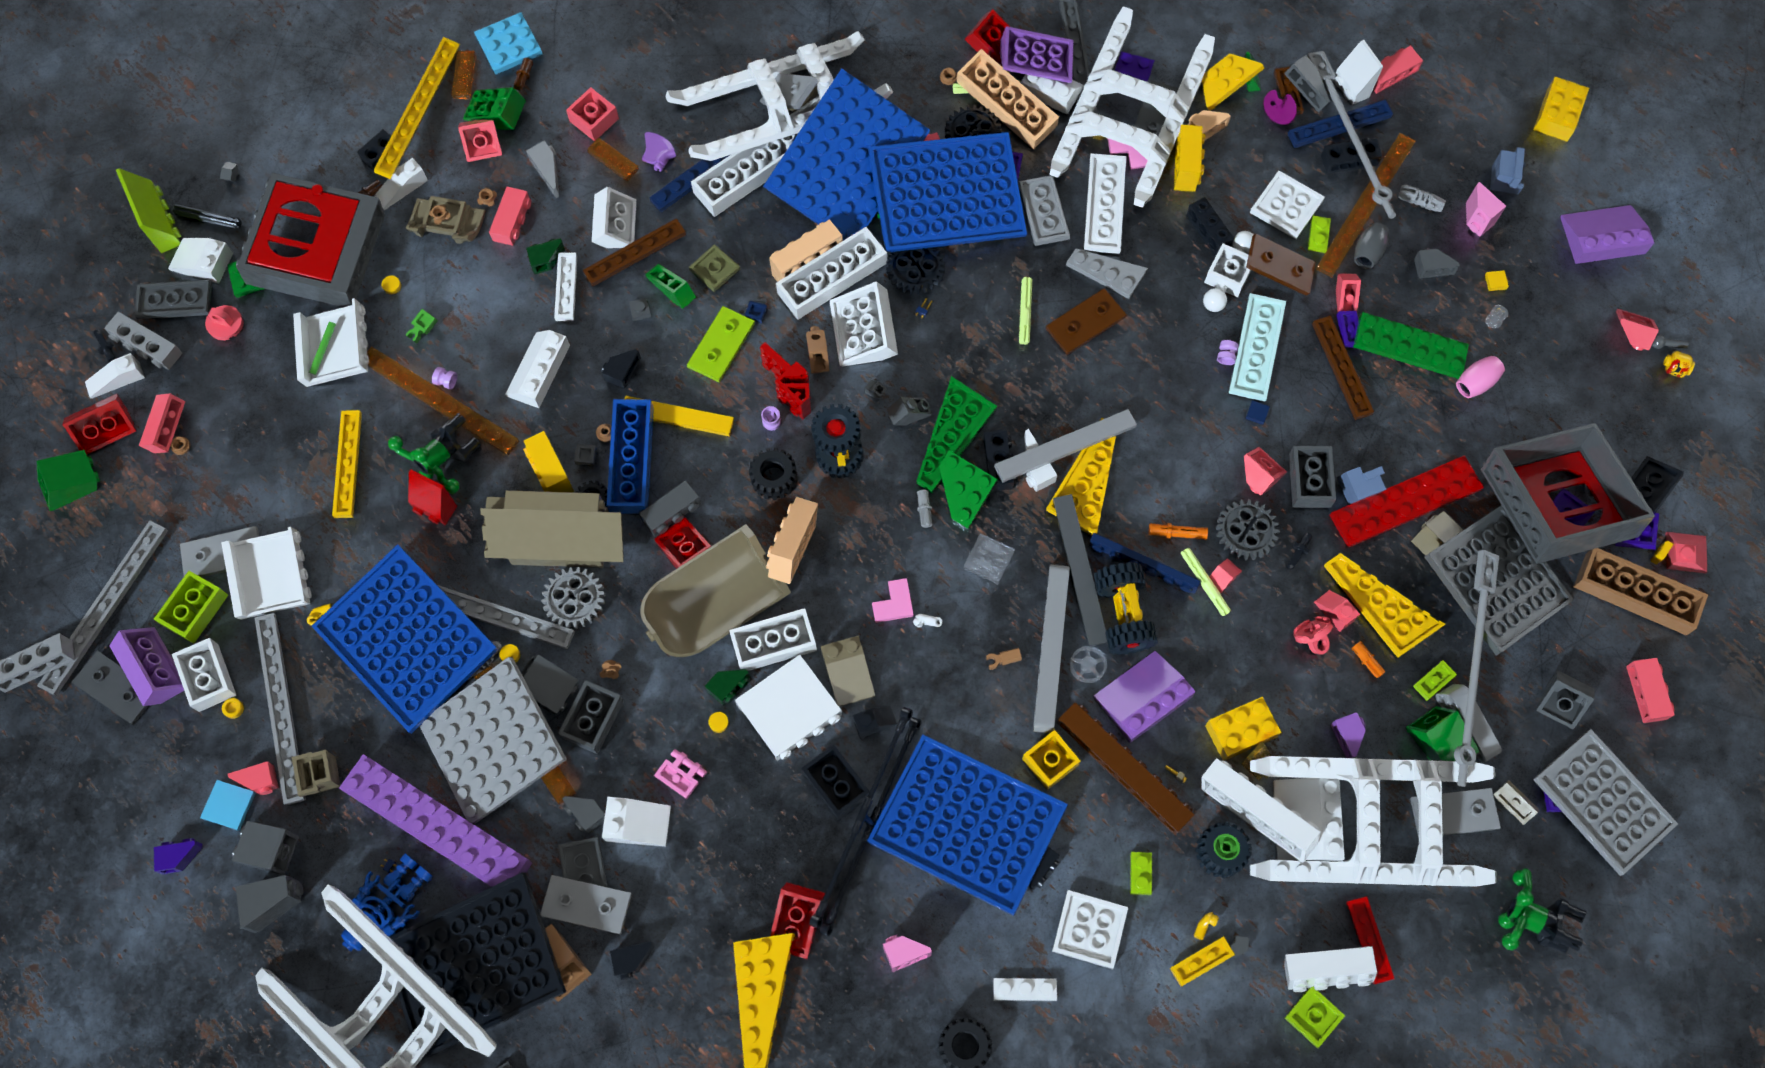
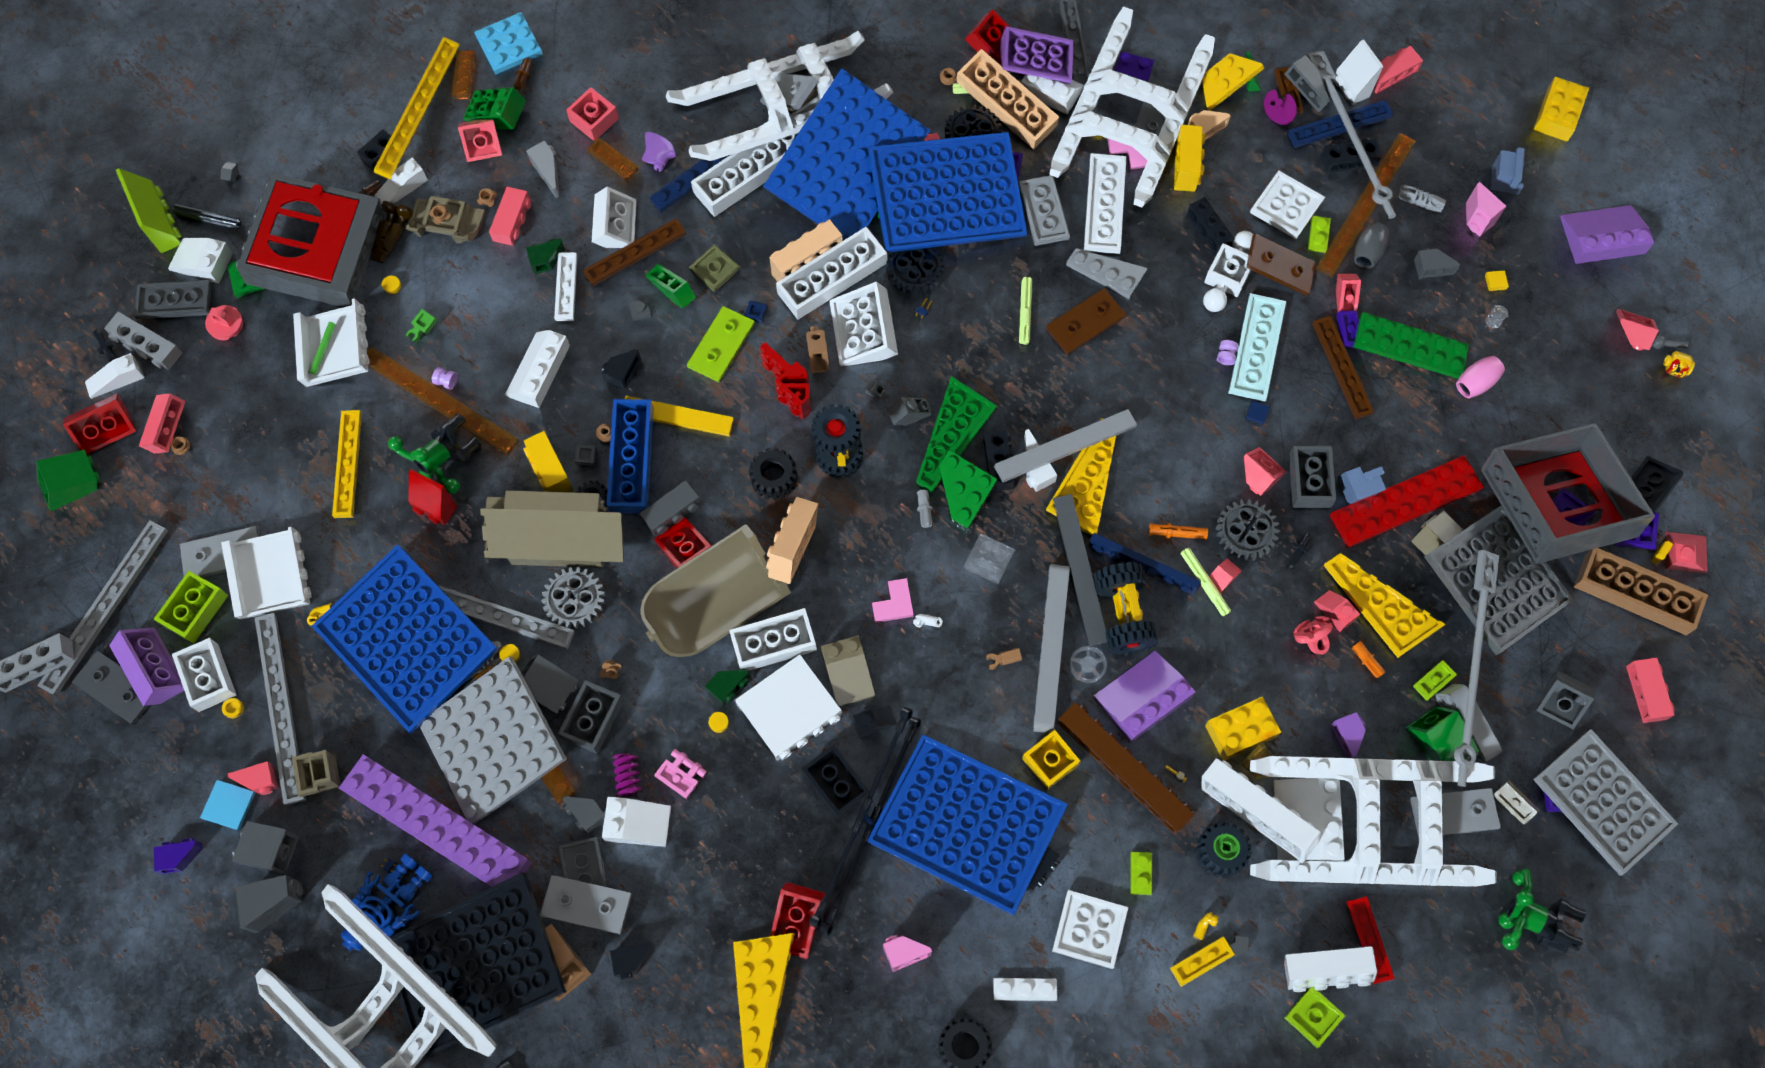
lavender wheel [761,406,781,431] -> none
none -> dark brown piece [371,201,414,263]
none -> magenta piece [613,753,642,798]

